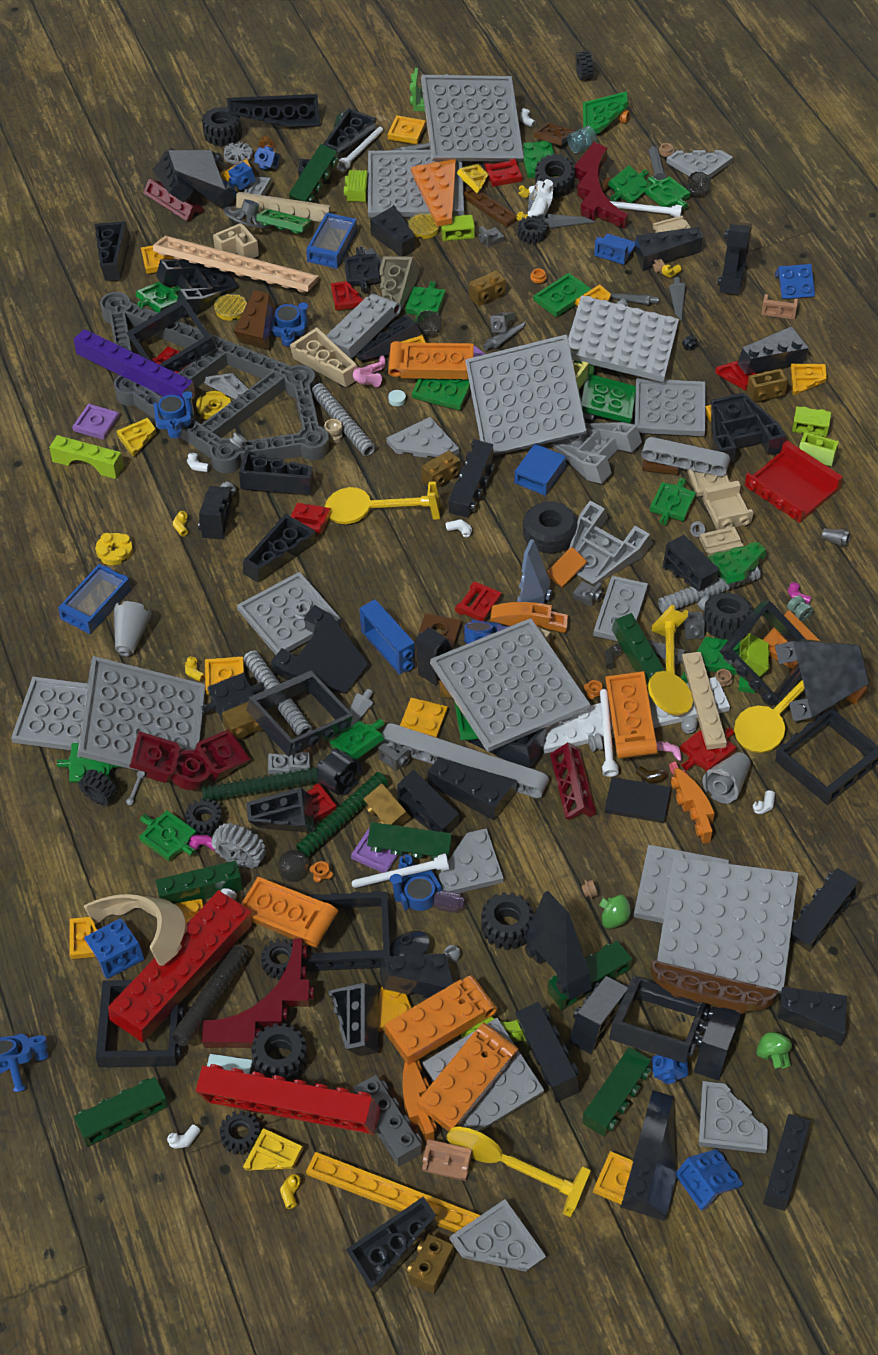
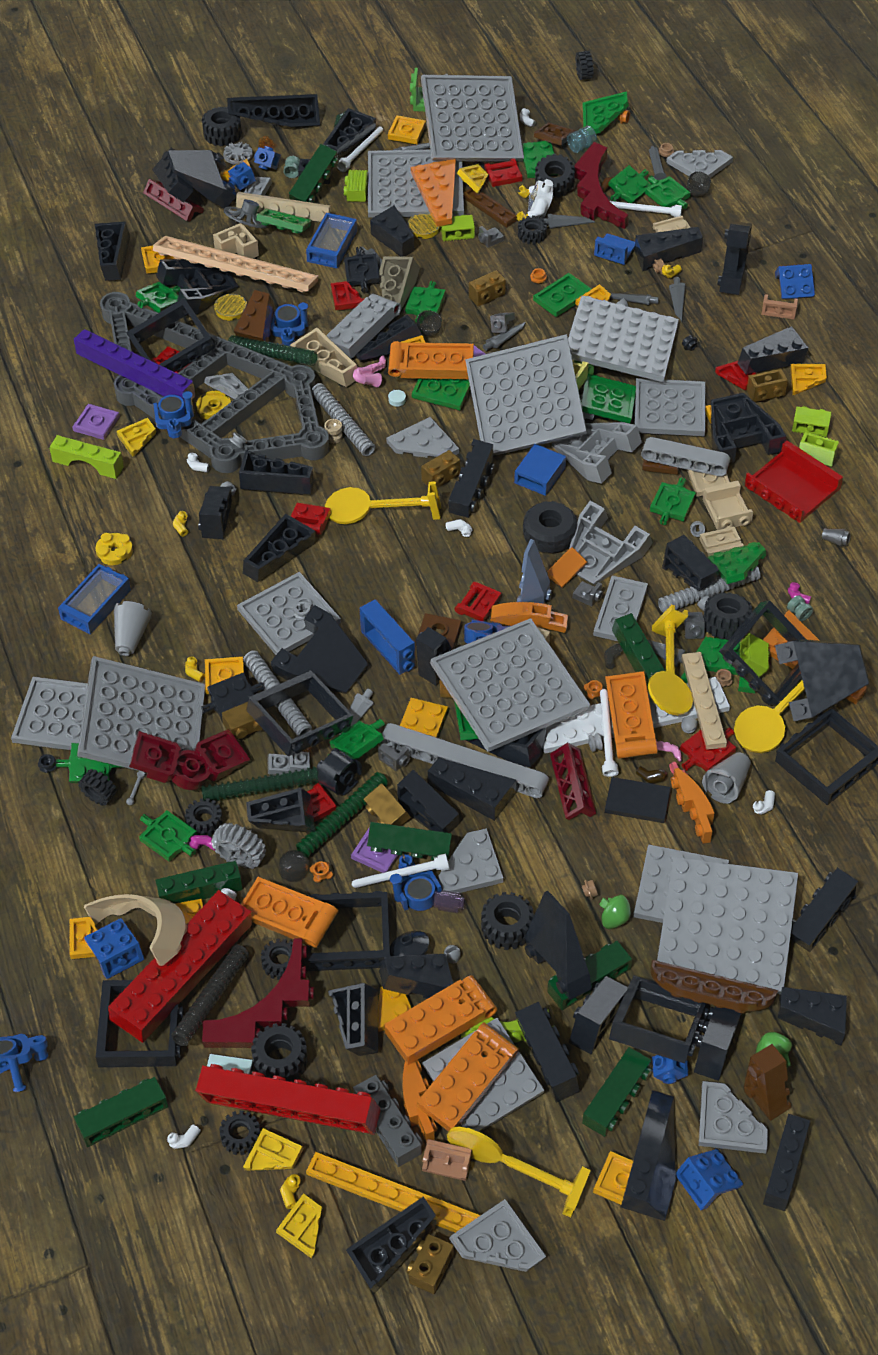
none -> black plate [38,754,57,773]
none -> clear green piece [228,335,317,366]
none -> yellow wing [276,1193,322,1258]
none -> sand green wheel [283,156,300,178]
none -> reddish brown wedge [744,1044,791,1121]

